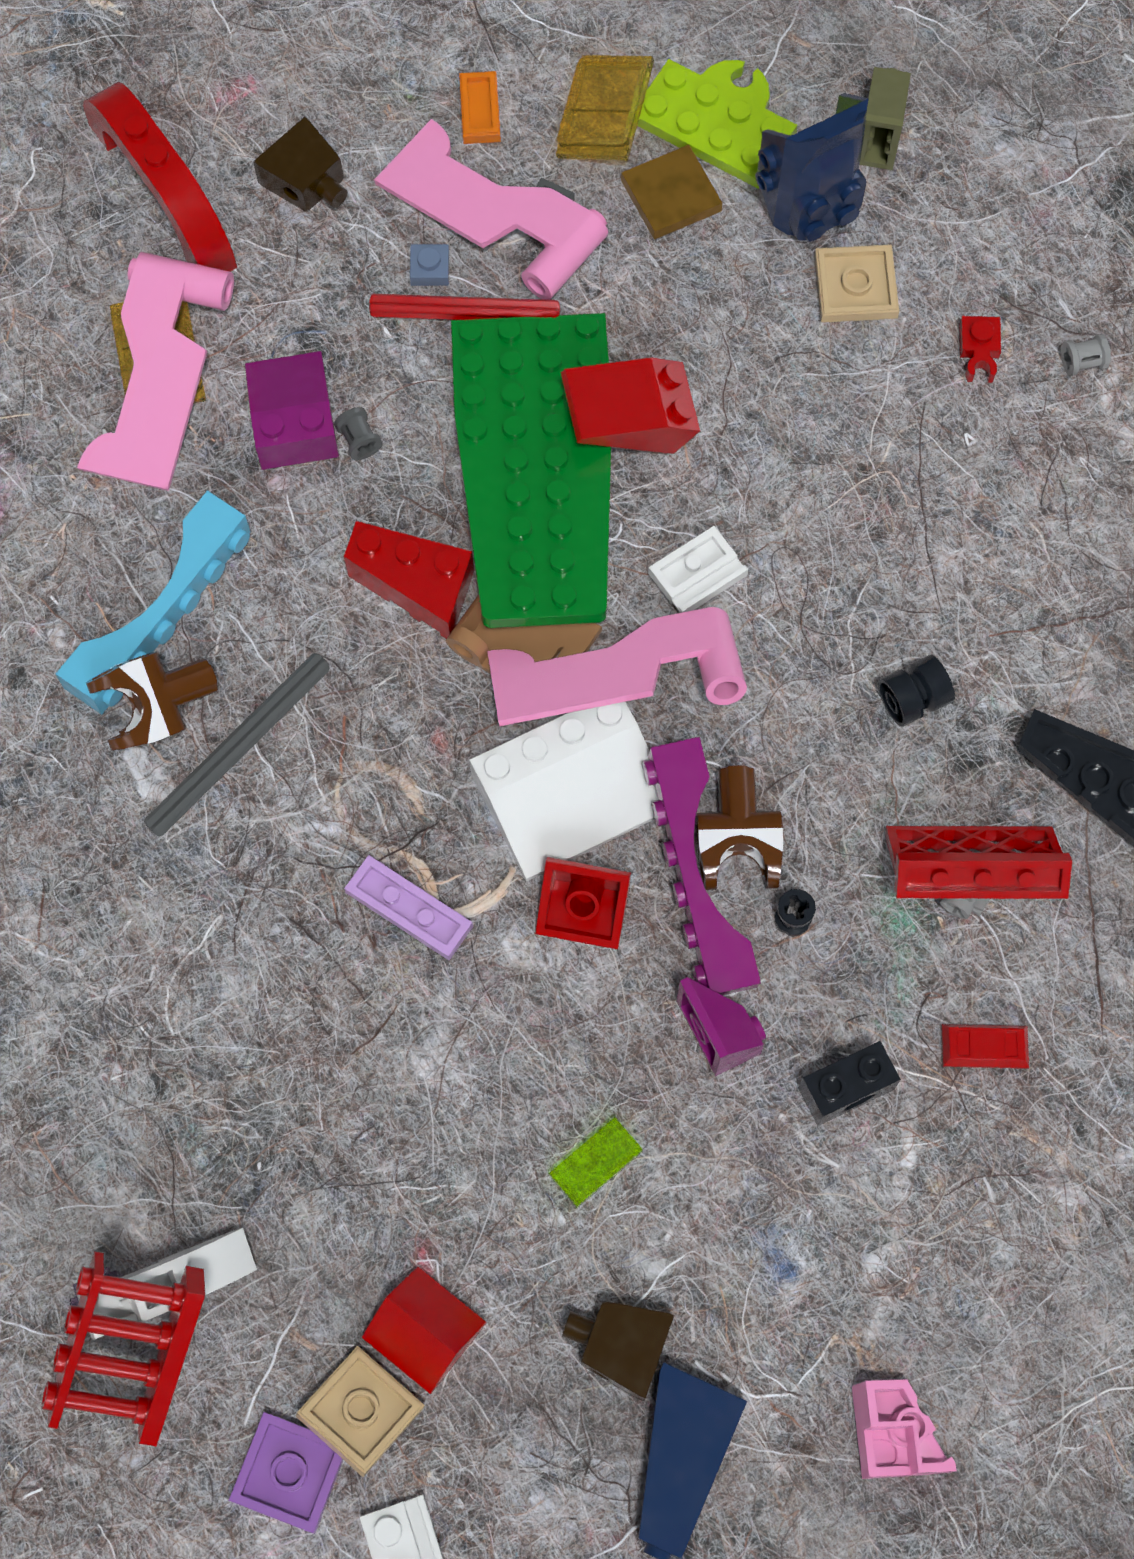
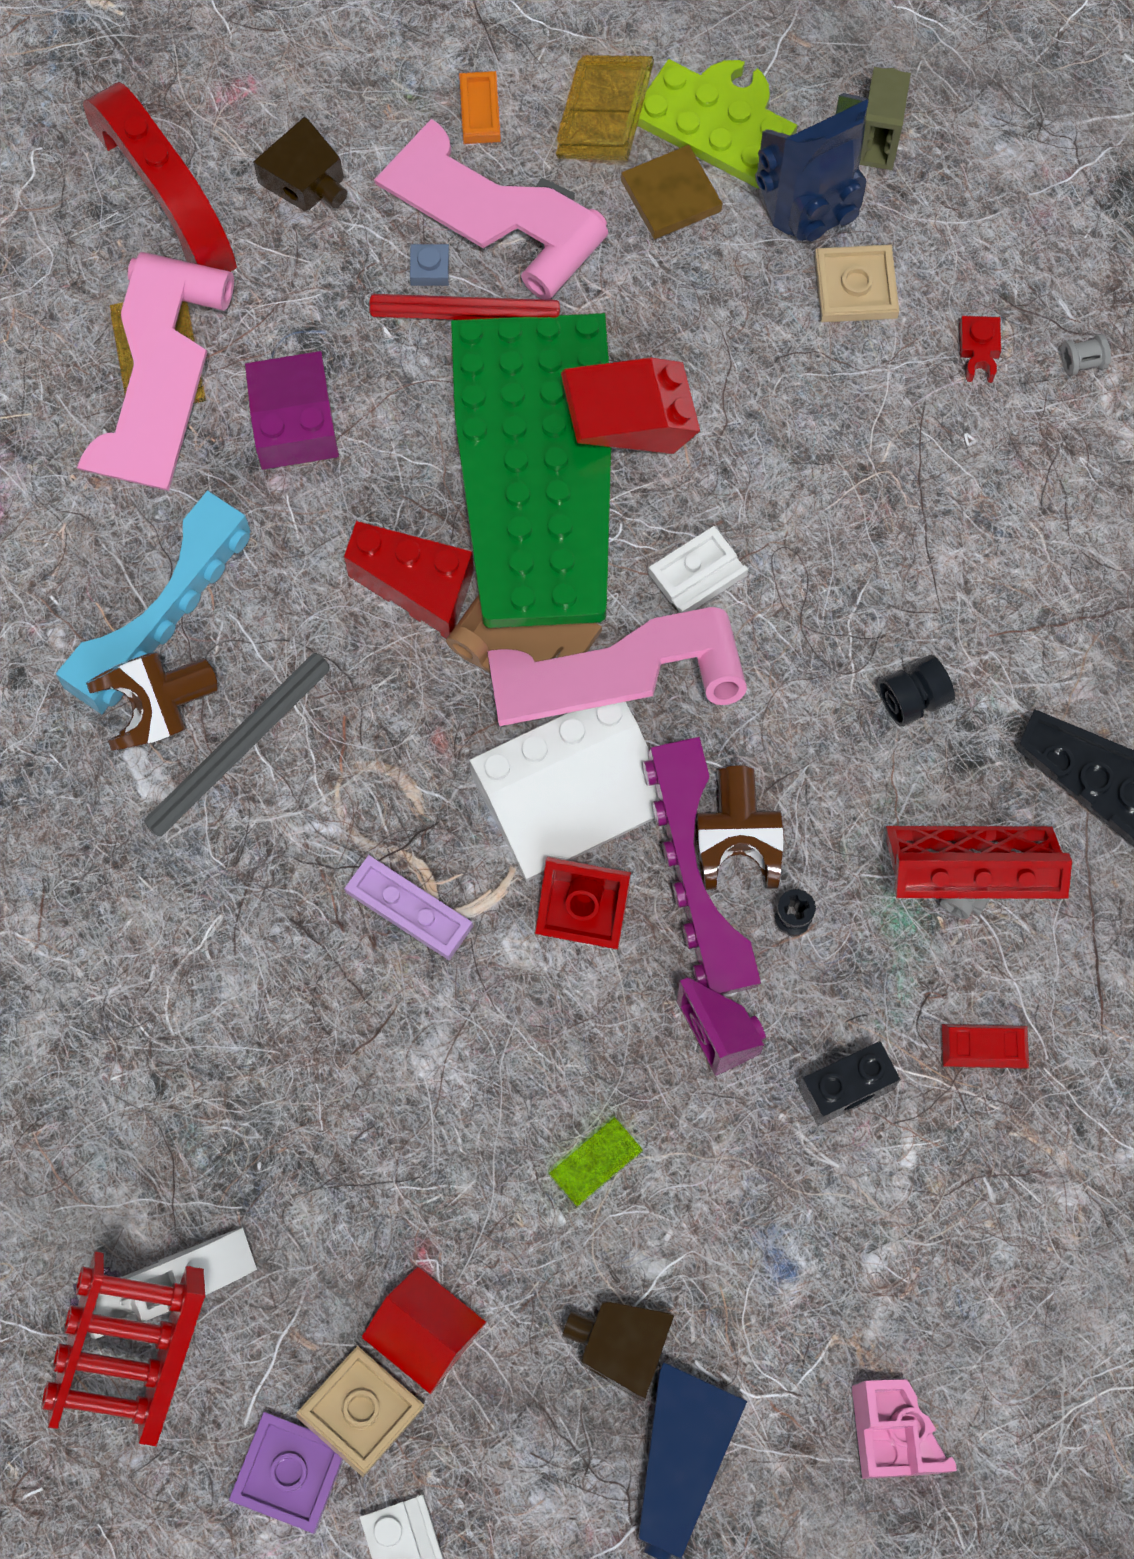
dark grey bush [334,407,383,460] -> none

